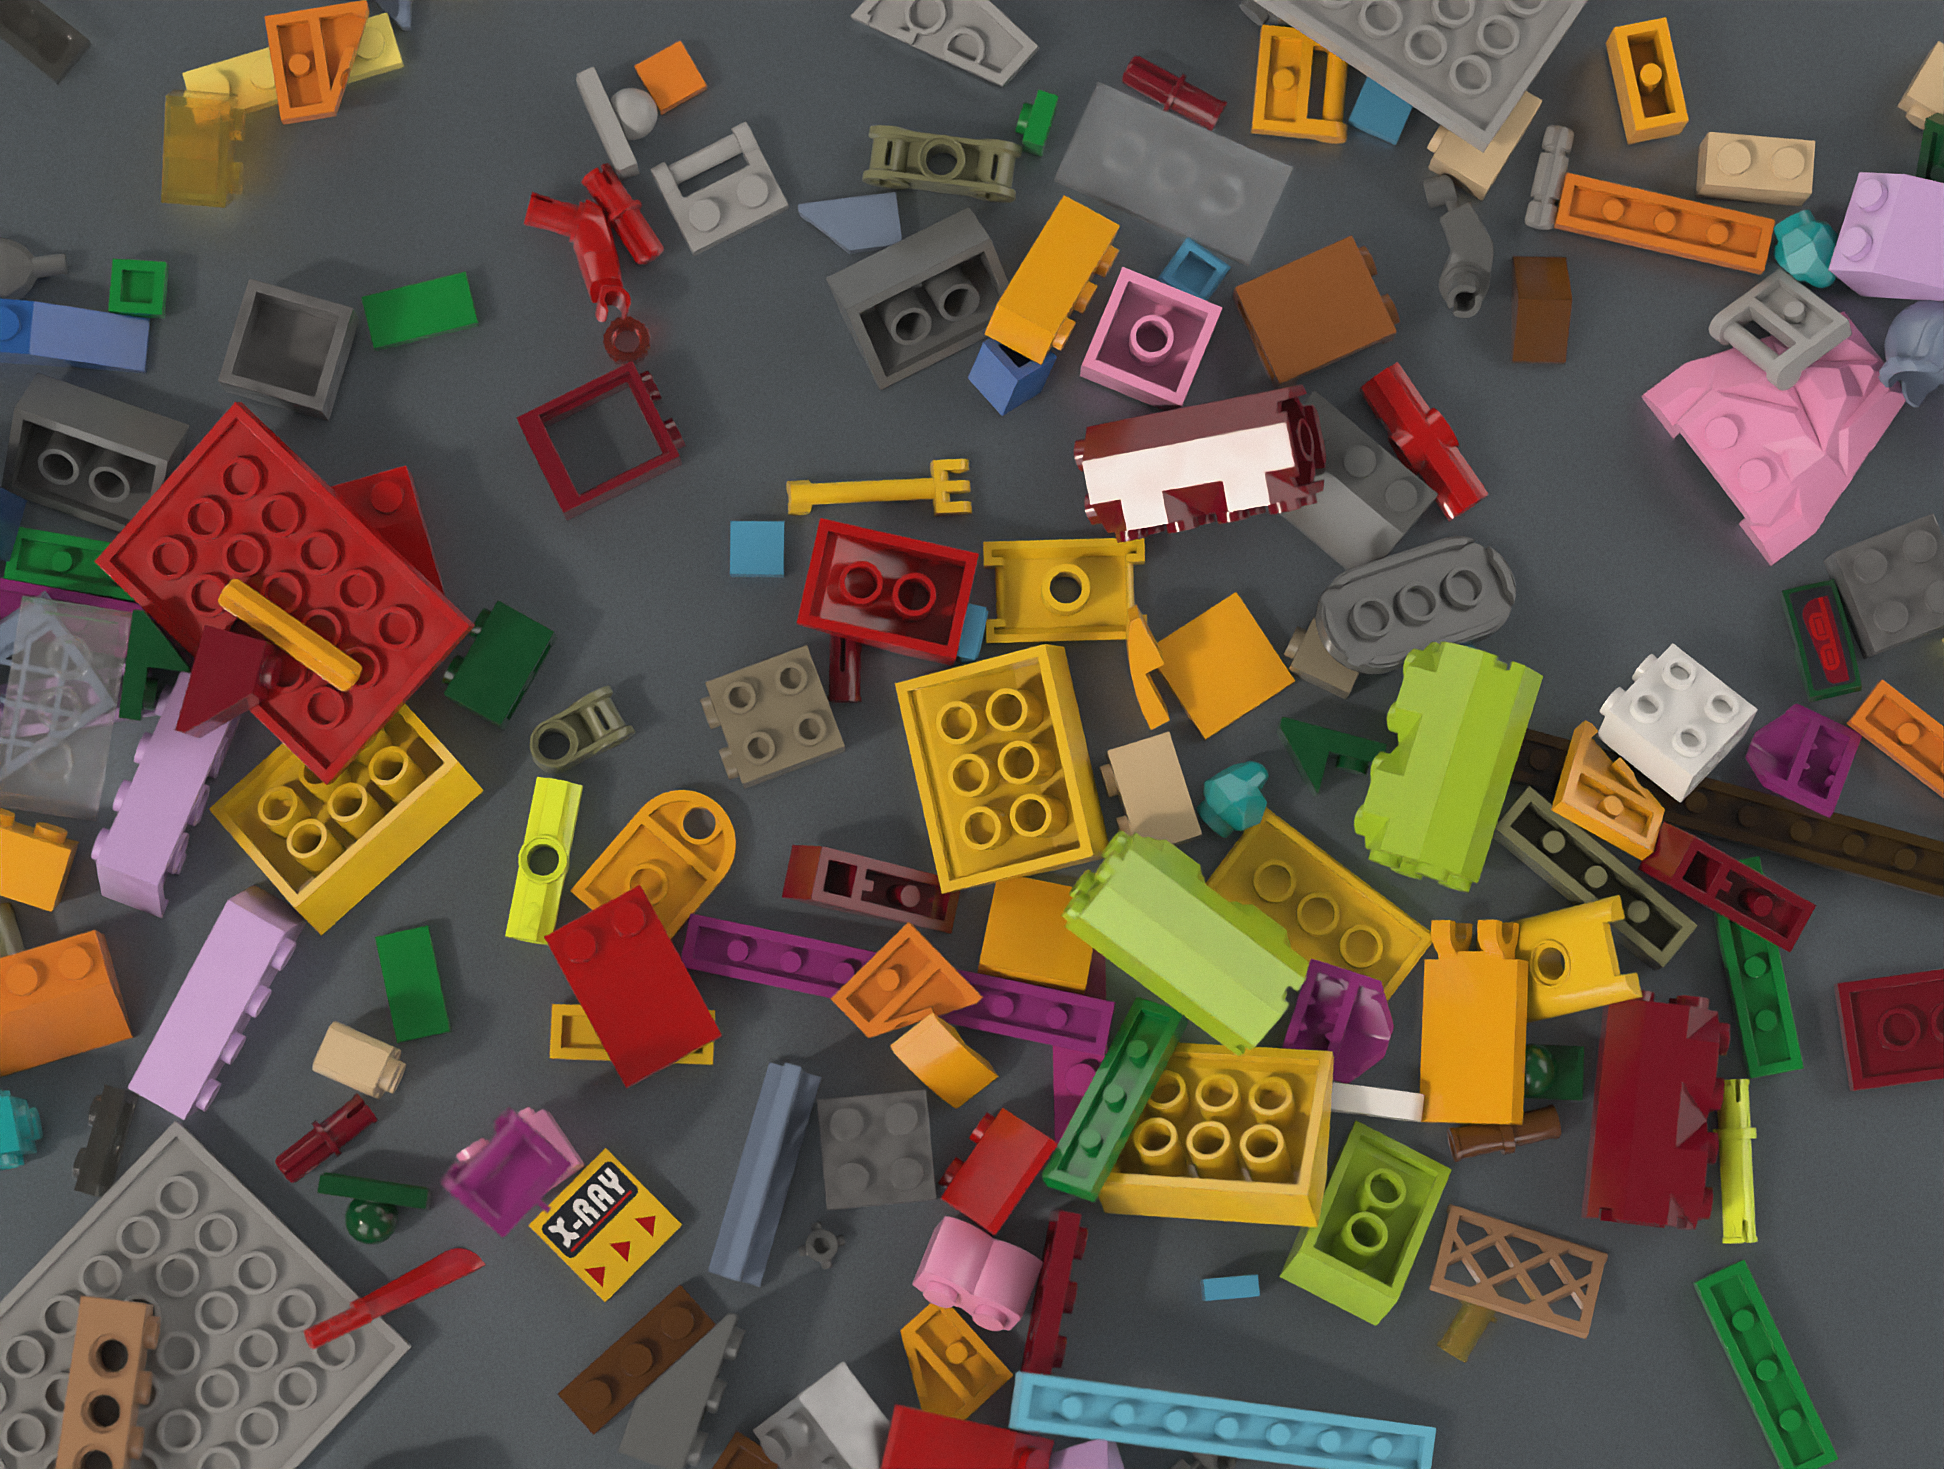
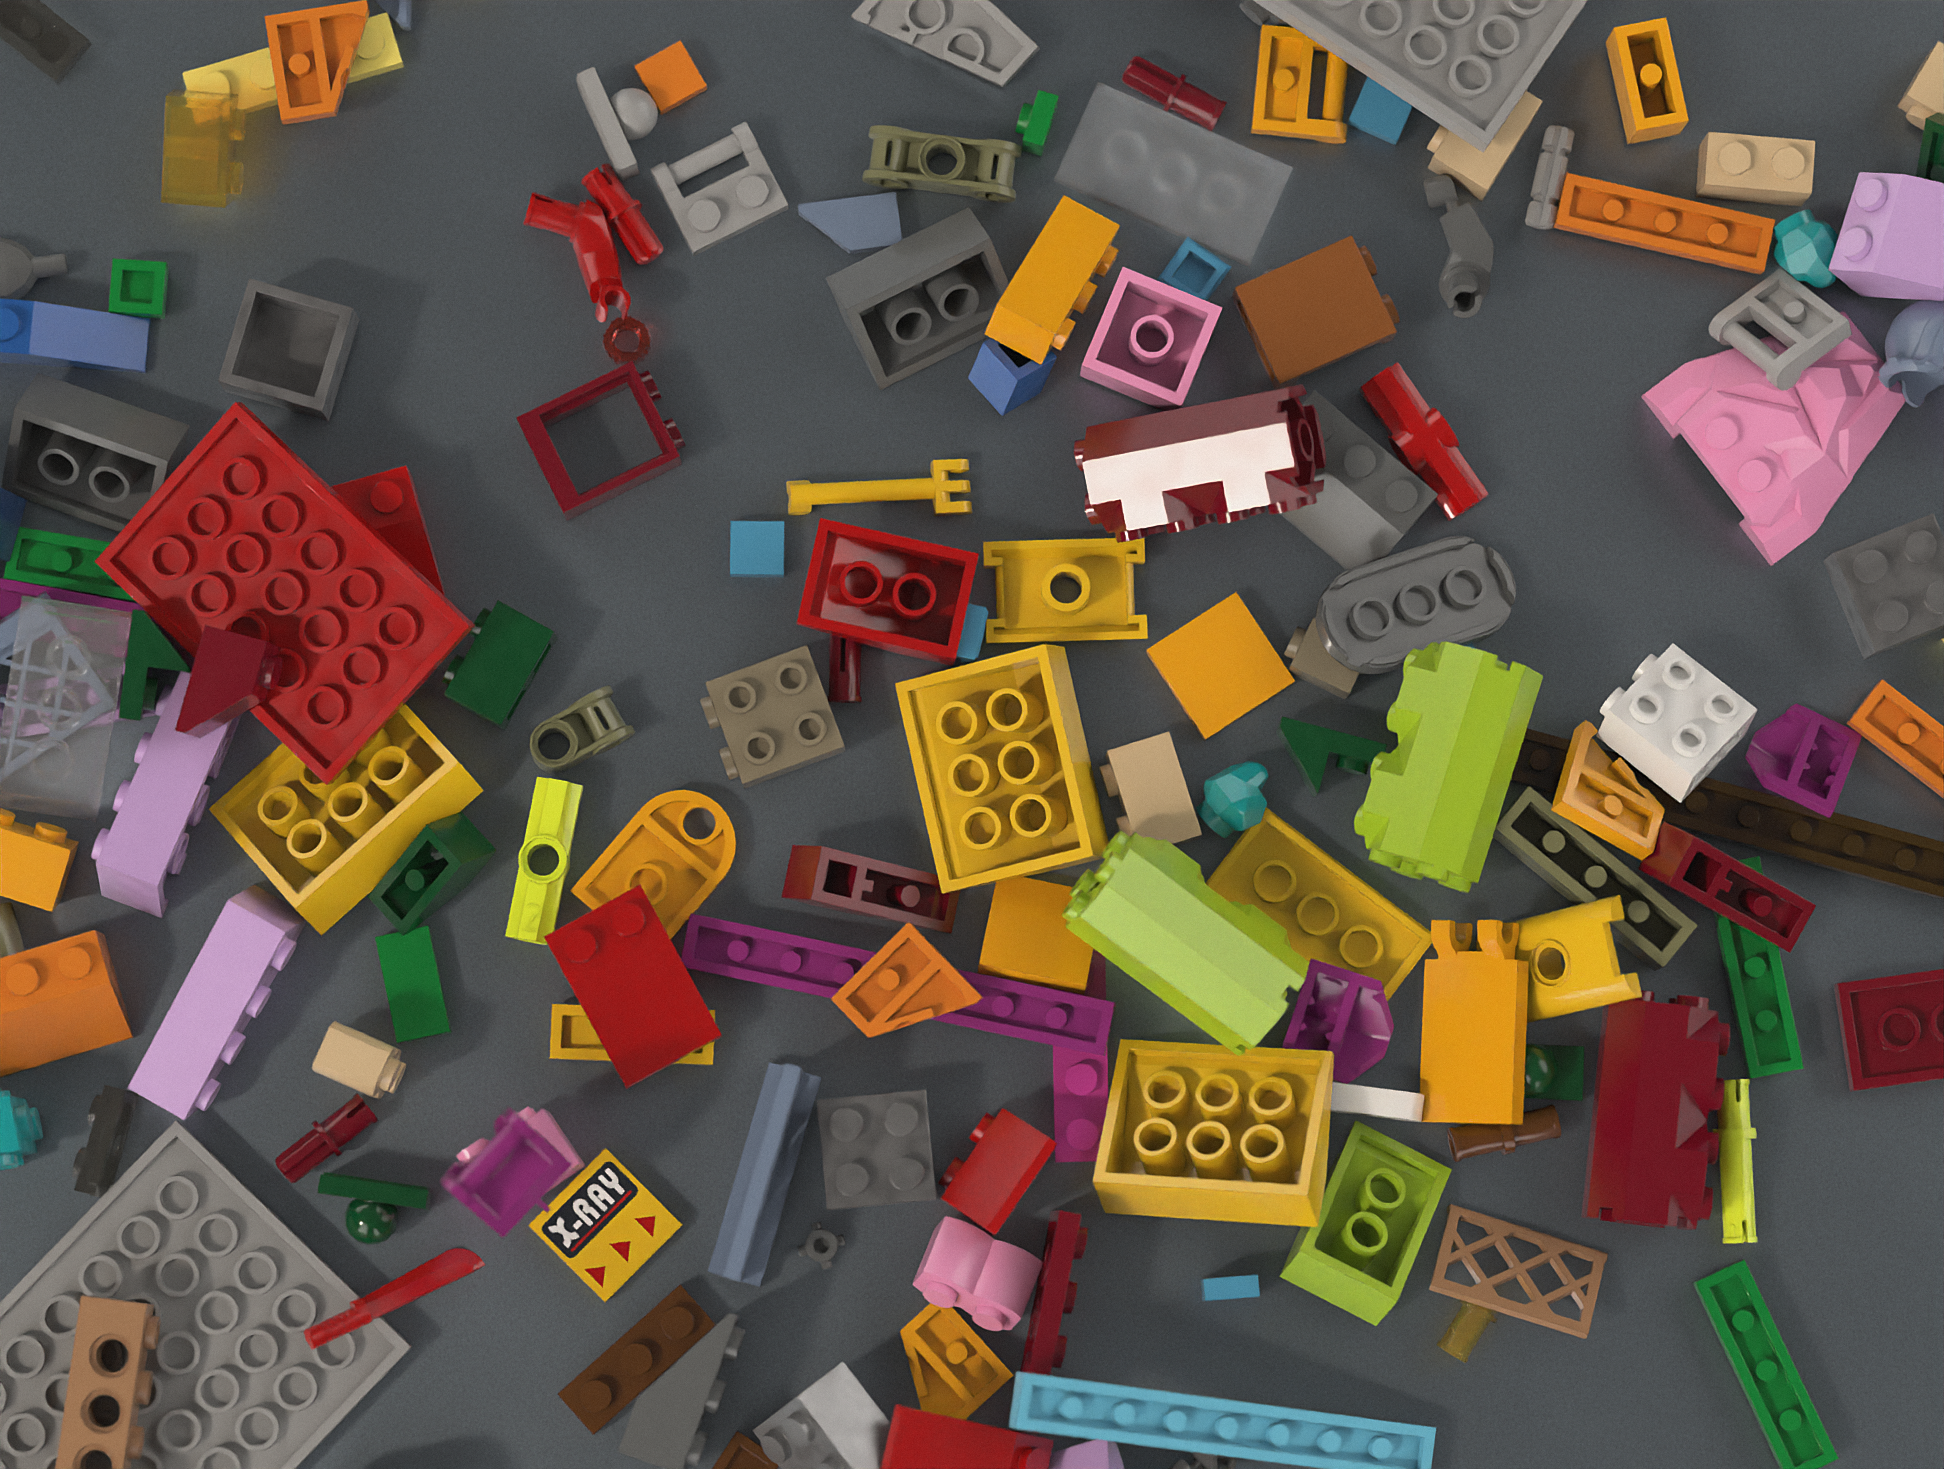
light orange axle [218,579,362,691] -> none
green tile [361,272,479,351] -> none
light orange slope [890,1012,998,1109] -> none
green plate [1042,997,1188,1202] -> none
light orange slope [1126,604,1170,730] -> none
reddish brown slope [1511,256,1572,364] -> none
slope [1780,579,1862,703] -> none
none -> dark green slope [368,811,497,935]

